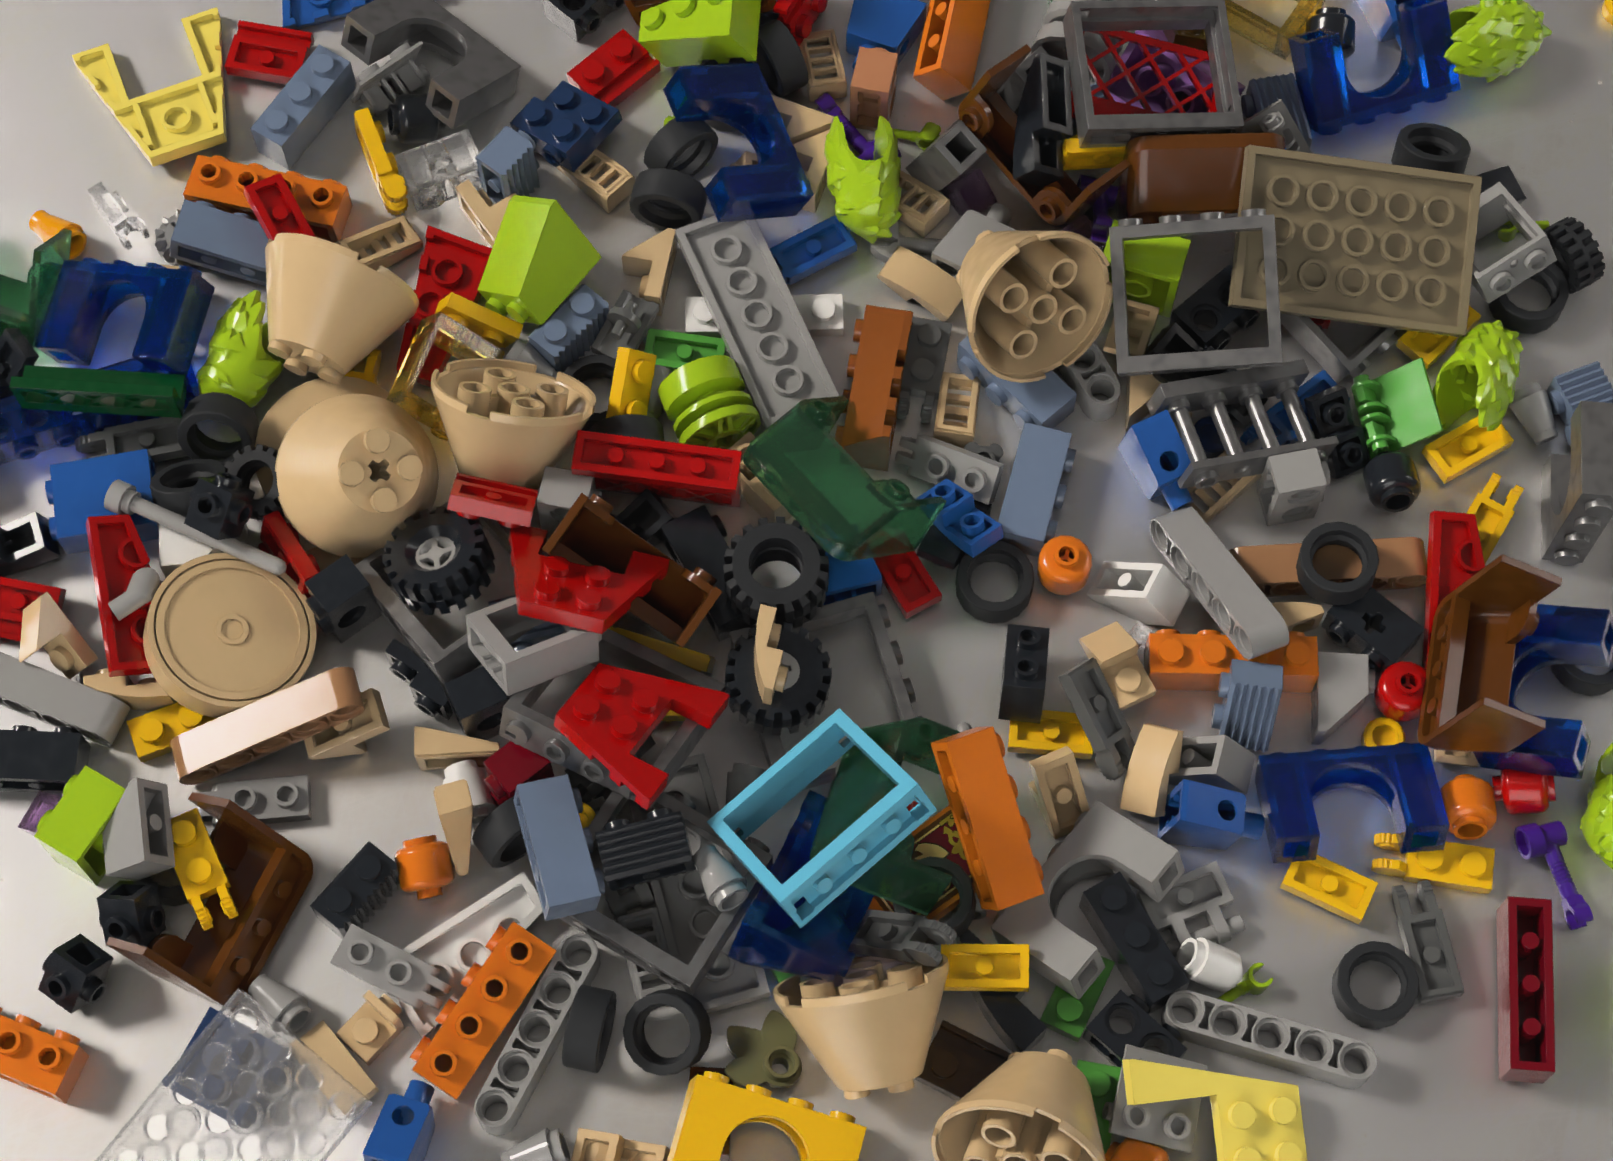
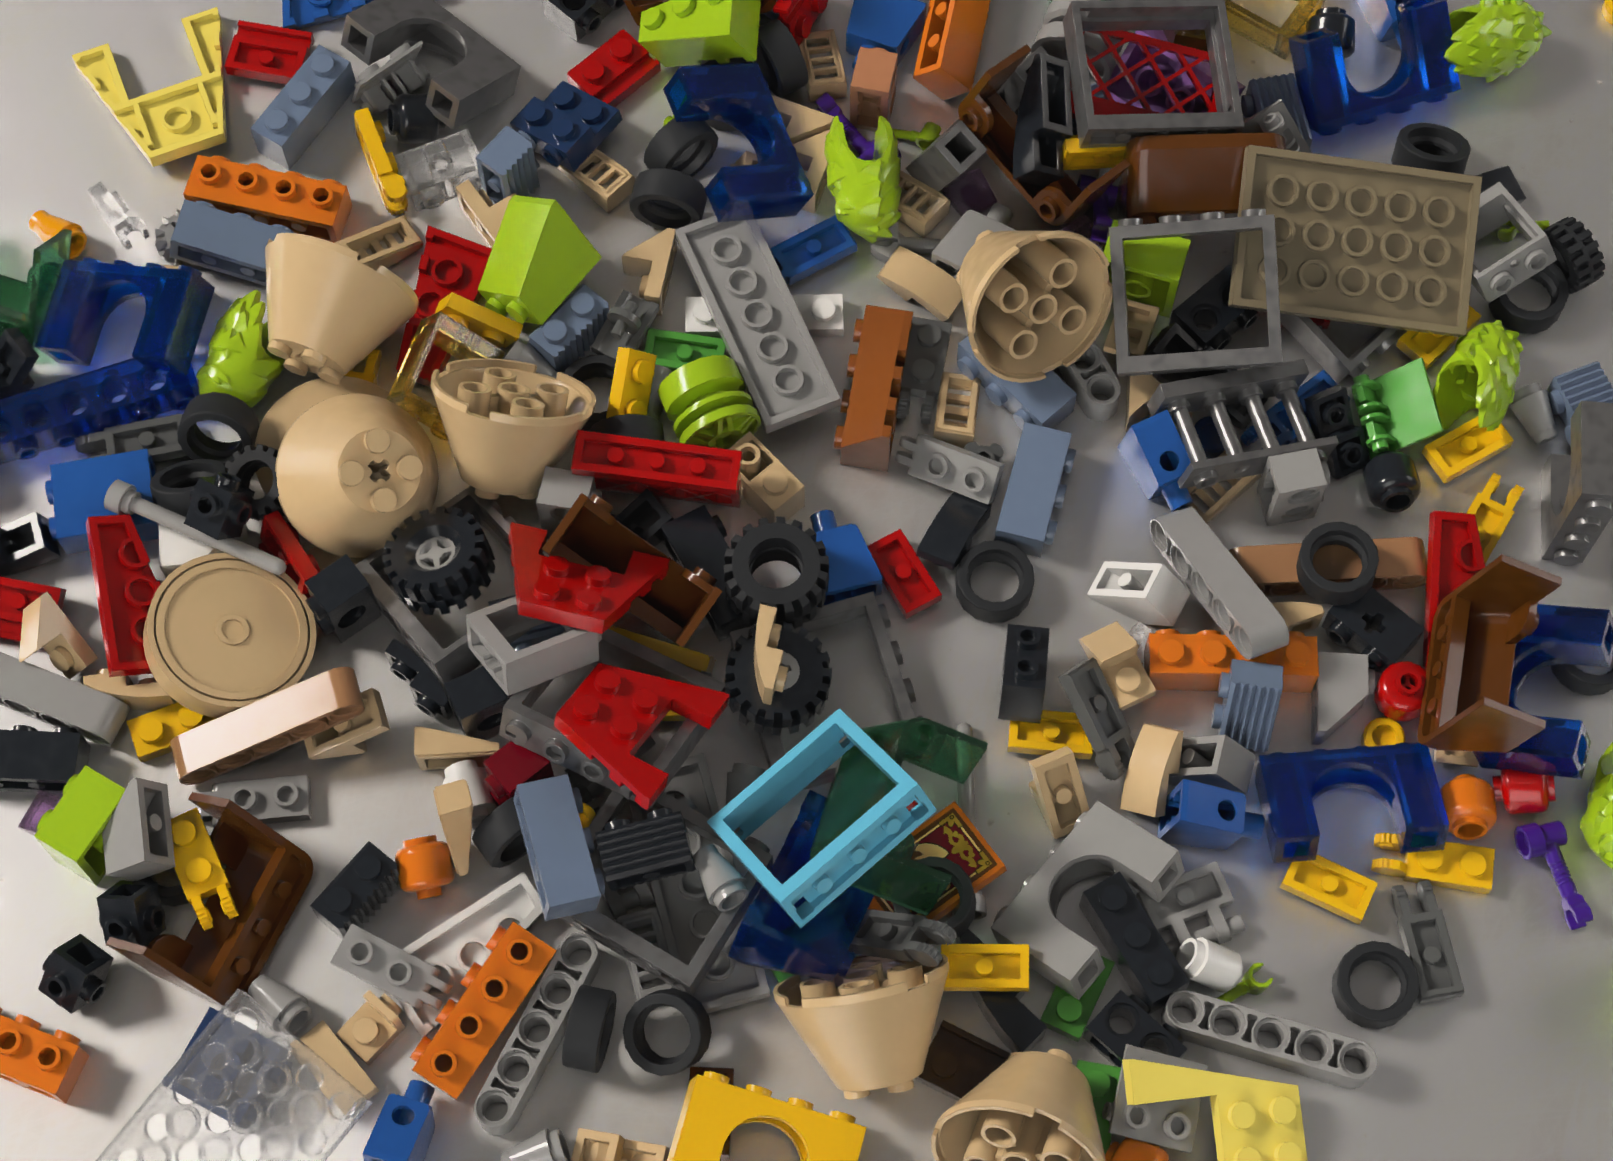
dark green fence [9,365,188,418] -> none
light grey arm [108,567,160,621] -> none
red plate [244,173,315,241] -> none
red plate [447,473,539,528] -> none
olive plate [724,1010,802,1089] -> none
clear green windscreen [742,396,947,561] -> none
blue slope [916,478,1004,558] -> none
orange brick [930,726,1045,911] -> none
orange head [1037,535,1092,595] -> none
dark red brick [1496,896,1555,1084] -> none

